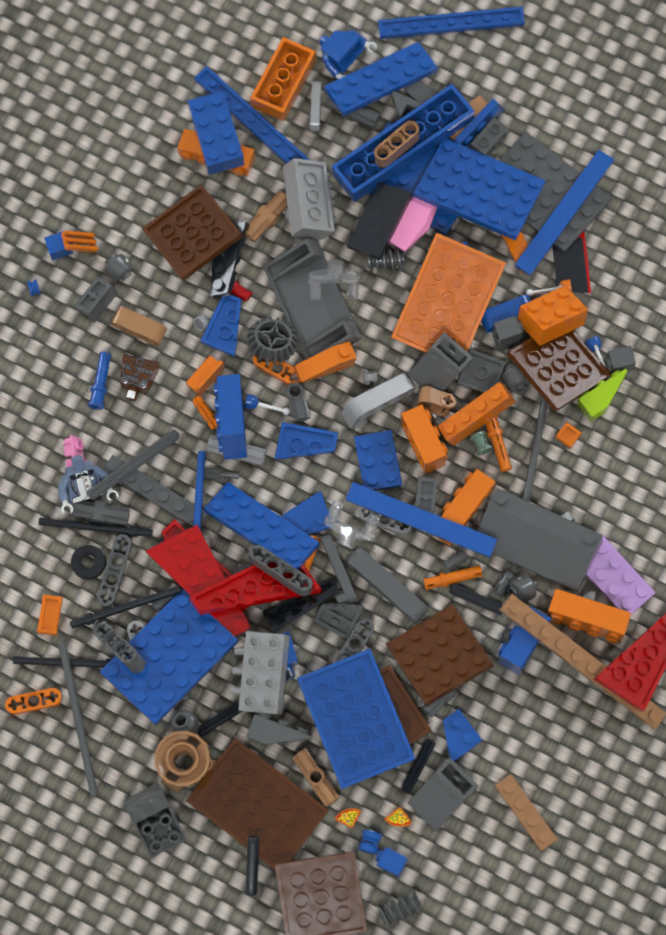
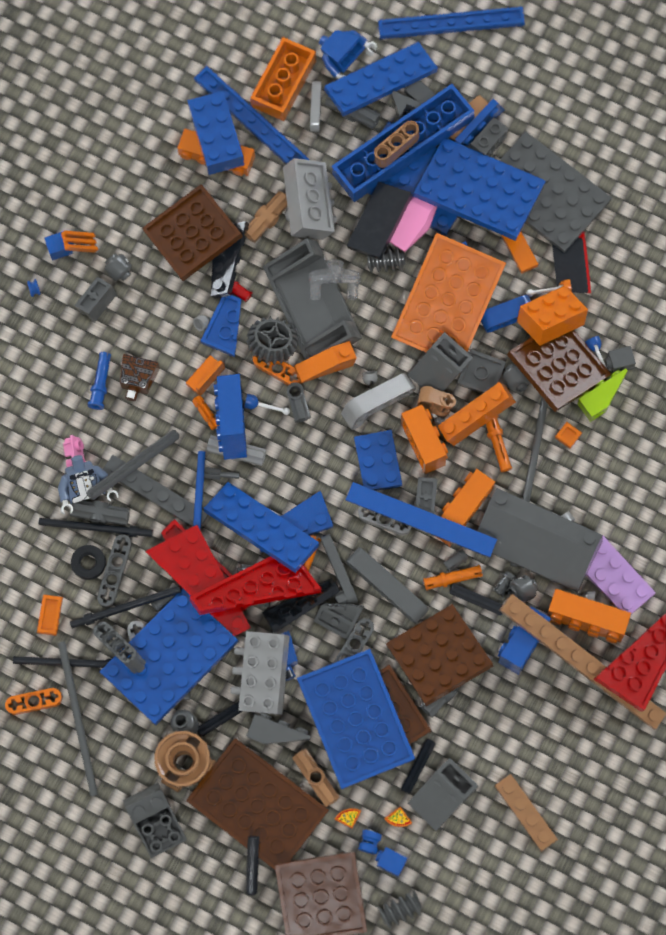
medium nougat beam [110,306,167,346] -> none
dark grey beam [248,545,313,596] -> none
blue wing [274,422,338,460] -> none
clear connector [323,500,380,548] -> none
blue wing [443,709,482,762] -> none
sand green bush [470,431,493,456] -> none
dark grey brick [492,316,524,352] -> none
blue tile [515,150,614,276] -> none

